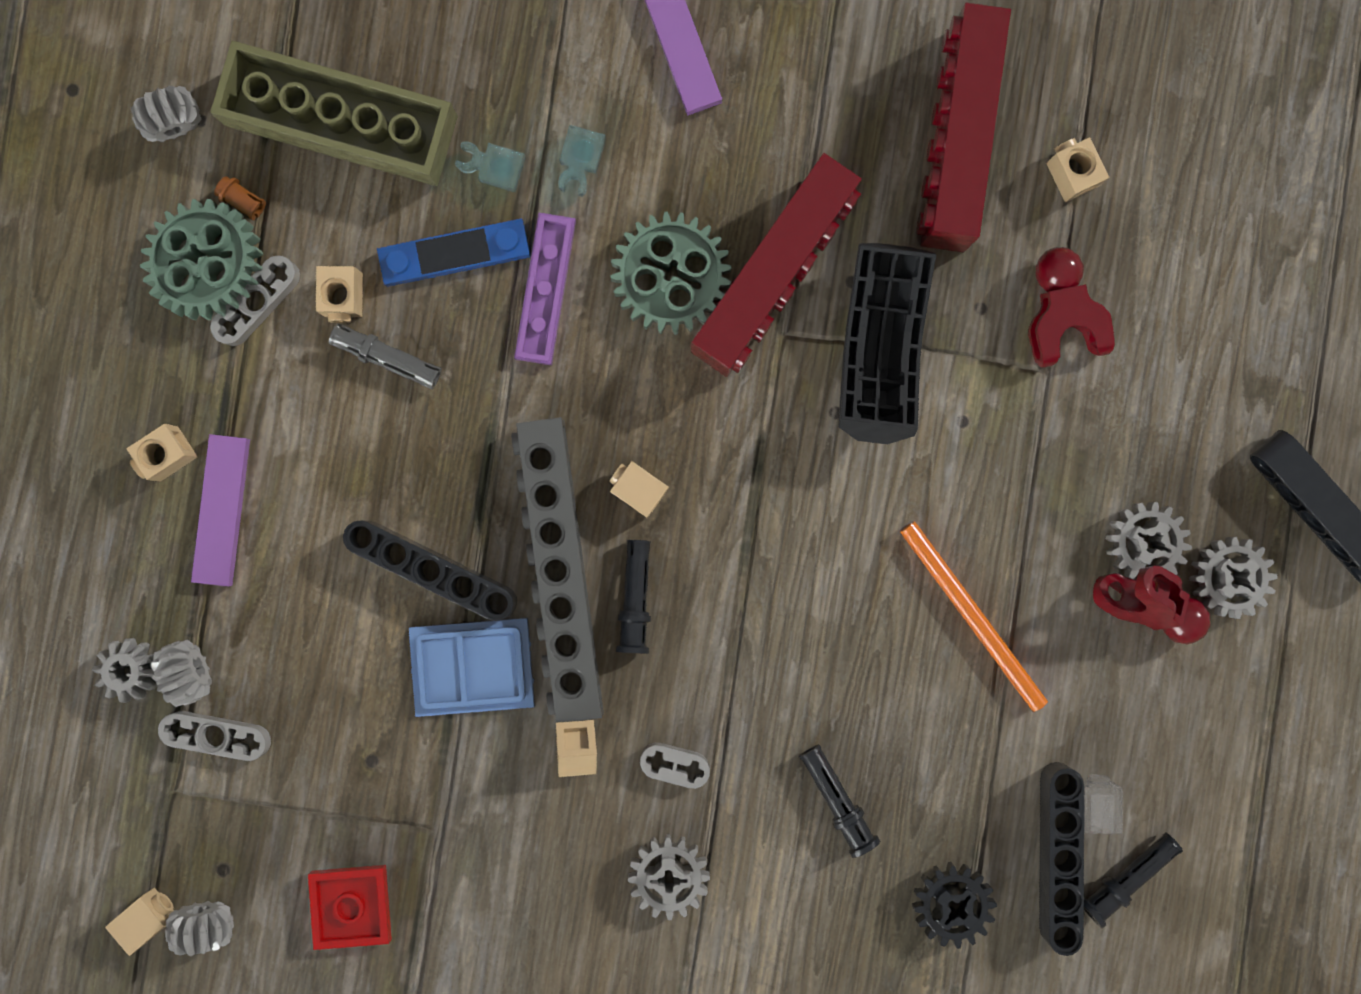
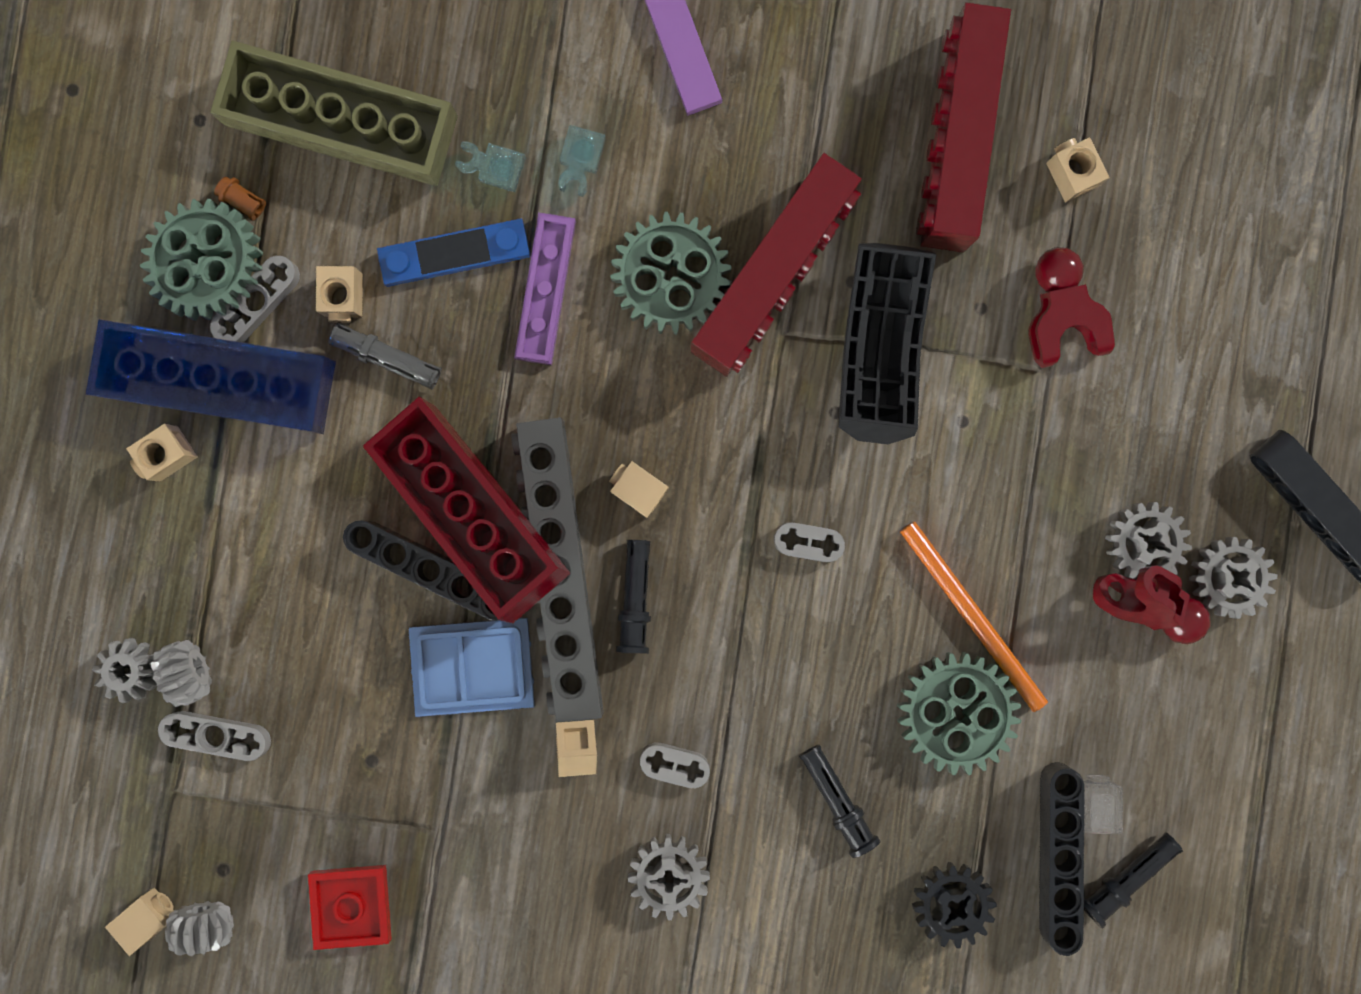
light grey gear [130,86,201,142] -> none
medium lavender tile [191,434,250,587] -> none
none -> clear blue brick [86,319,336,435]
none -> dark red brick [363,396,571,623]
none -> light grey beam [774,523,845,562]
none -> sand green gear [897,652,1022,775]

